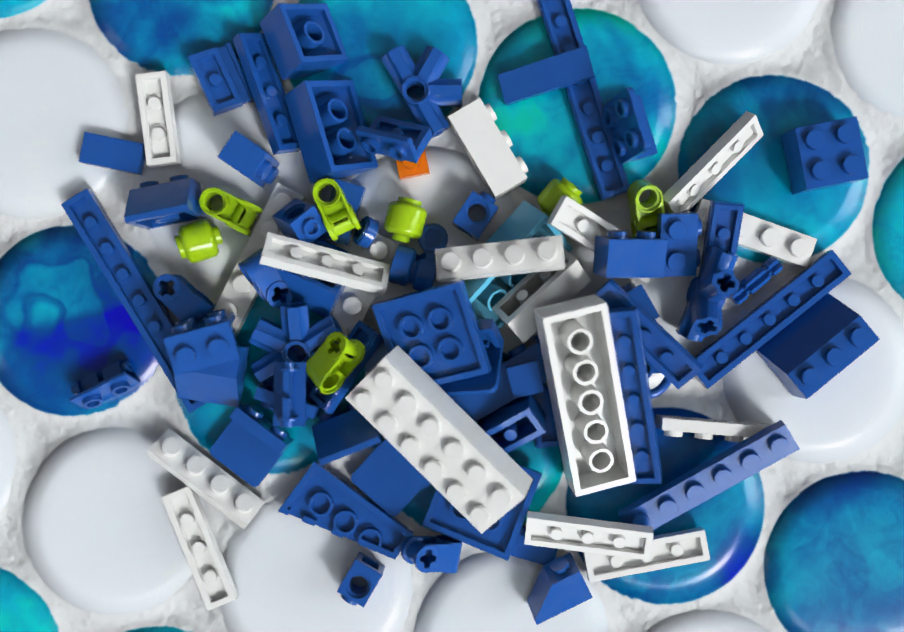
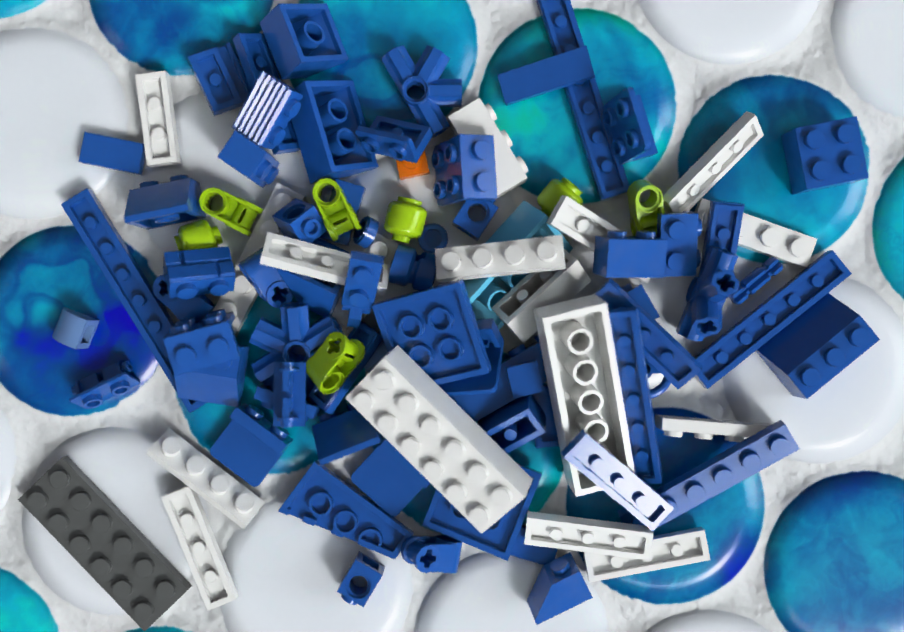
none -> dark grey plate [18,456,192,632]
none -> medium blue brick [52,307,100,349]
none -> blue brick [163,246,235,300]
none -> brick [232,71,303,150]
none -> blue hinge [341,250,384,329]
none -> blue bracket [431,134,497,206]
none -> plate [561,429,674,531]

